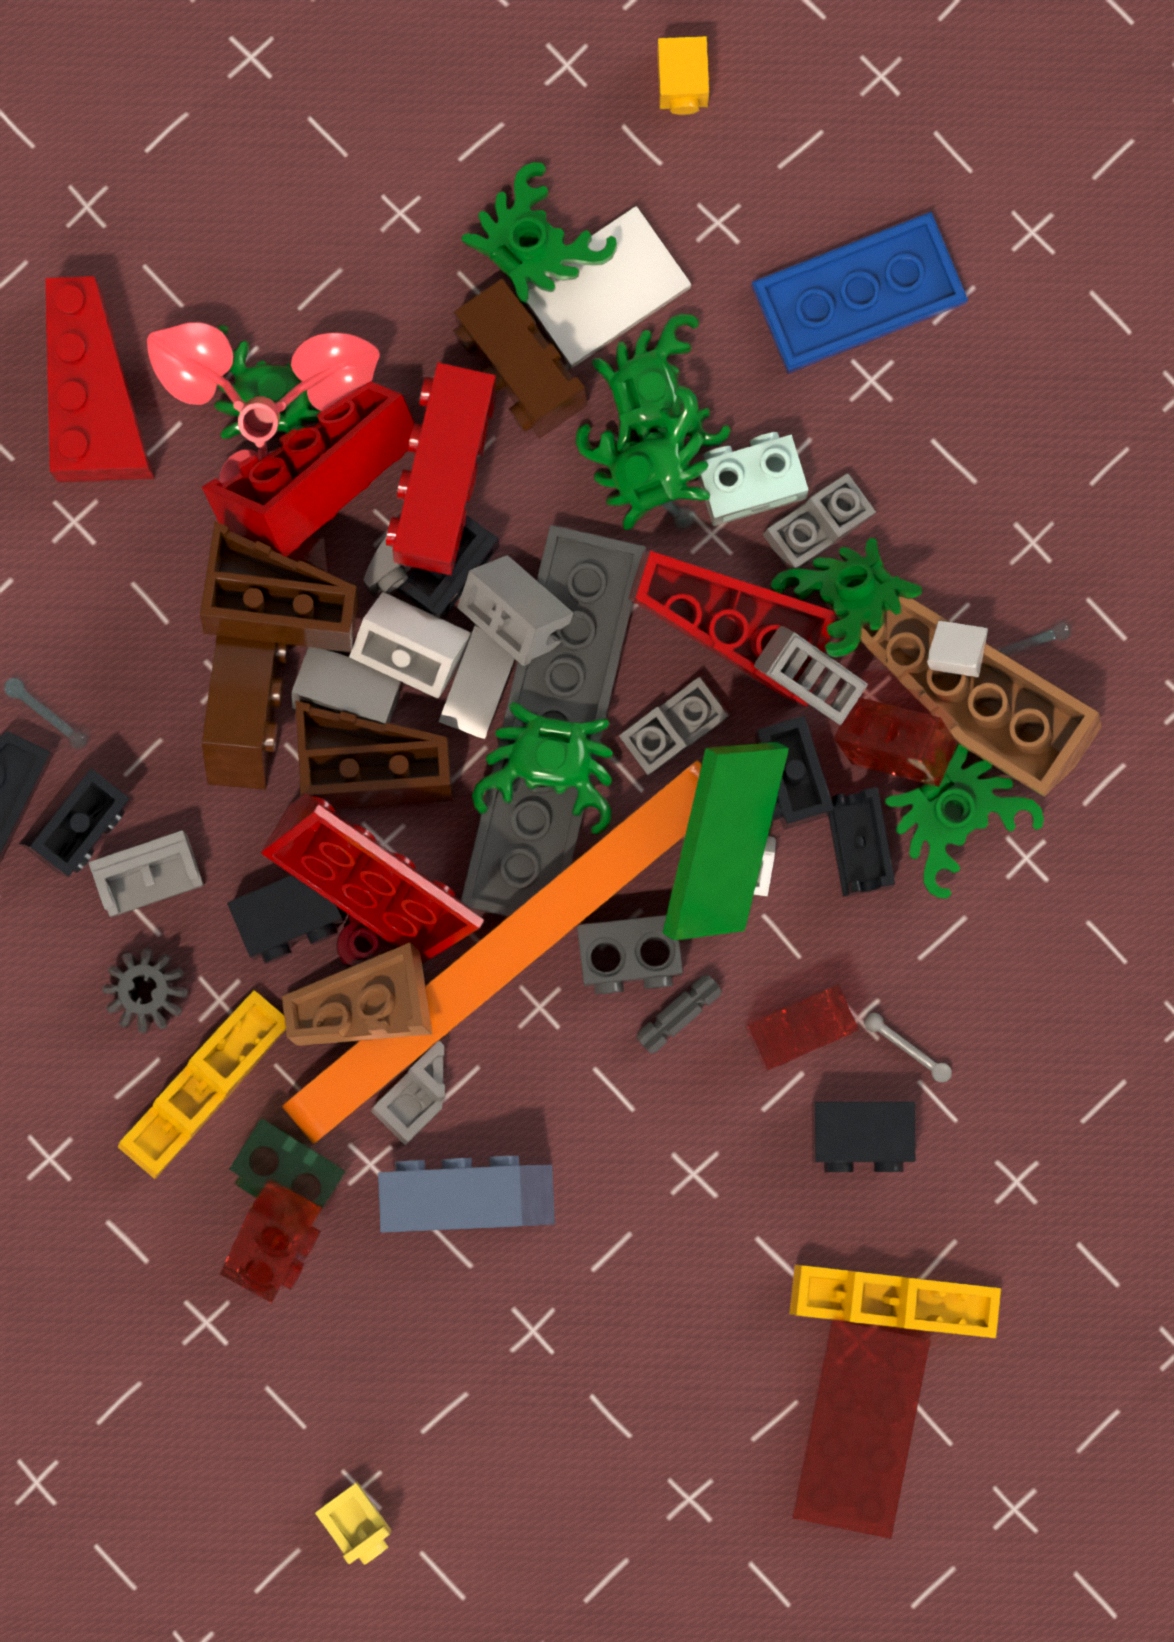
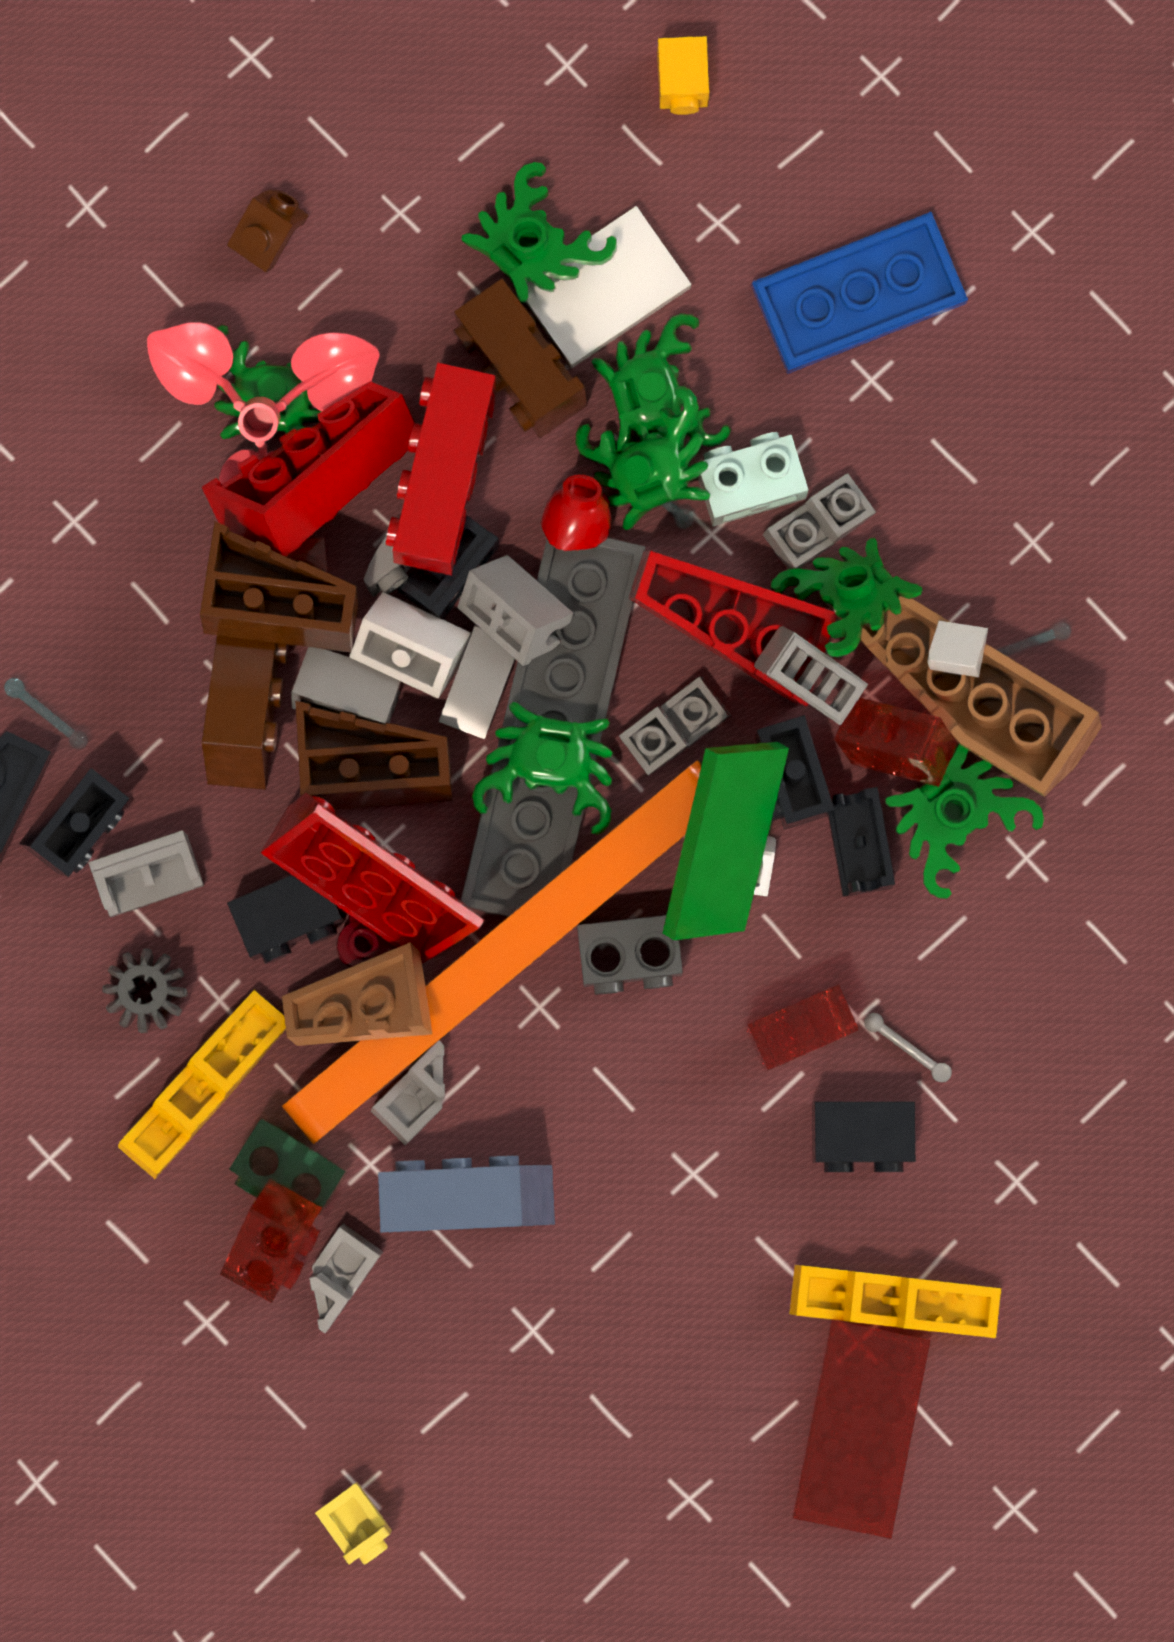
red wedge [45,276,155,482] -> none
dark grey axle [636,974,722,1054] -> none
none -> reddish brown bracket [227,189,309,272]
none -> light grey slope [309,1223,383,1333]
none -> red piece [540,475,611,551]

